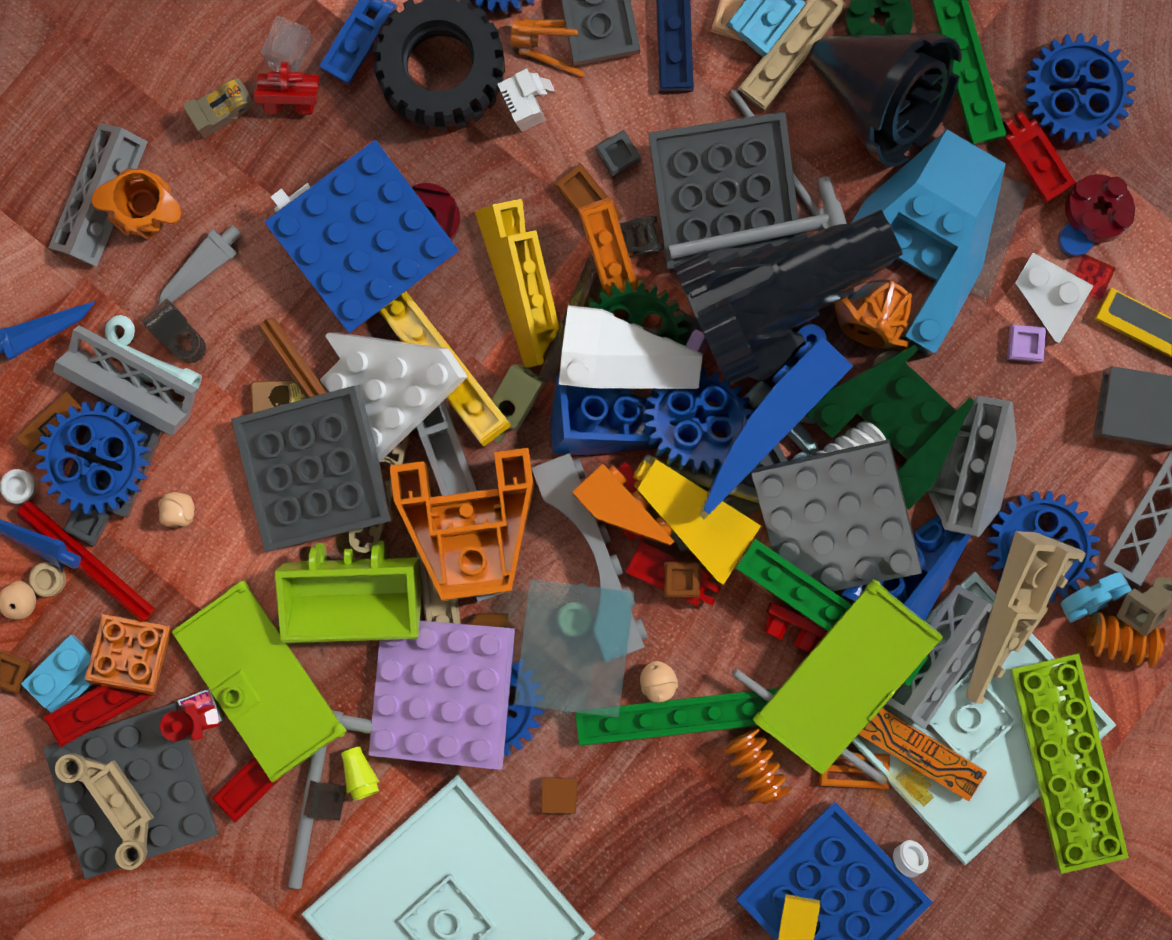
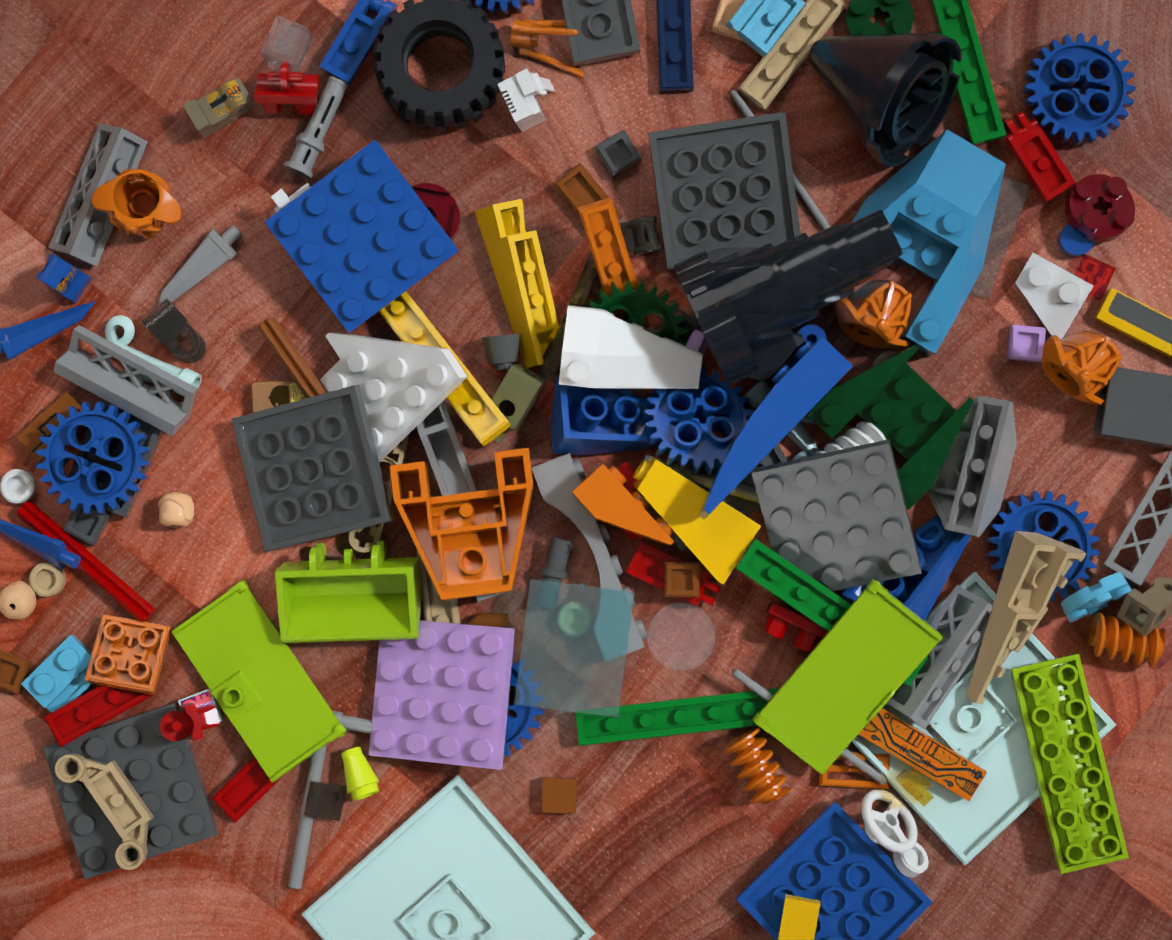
light nougat piece [640,661,678,703] -> none
light grey bar [669,176,847,259] -> none
none -> blue leg [35,253,92,304]
none -> light grey pin [283,76,348,180]
none -> dark grey hat [482,334,520,370]
none -> dark grey pin [535,537,573,609]
none -> clear tile [647,603,715,671]
none -> white piece [861,789,918,853]
none -> orange piece [1042,330,1122,405]

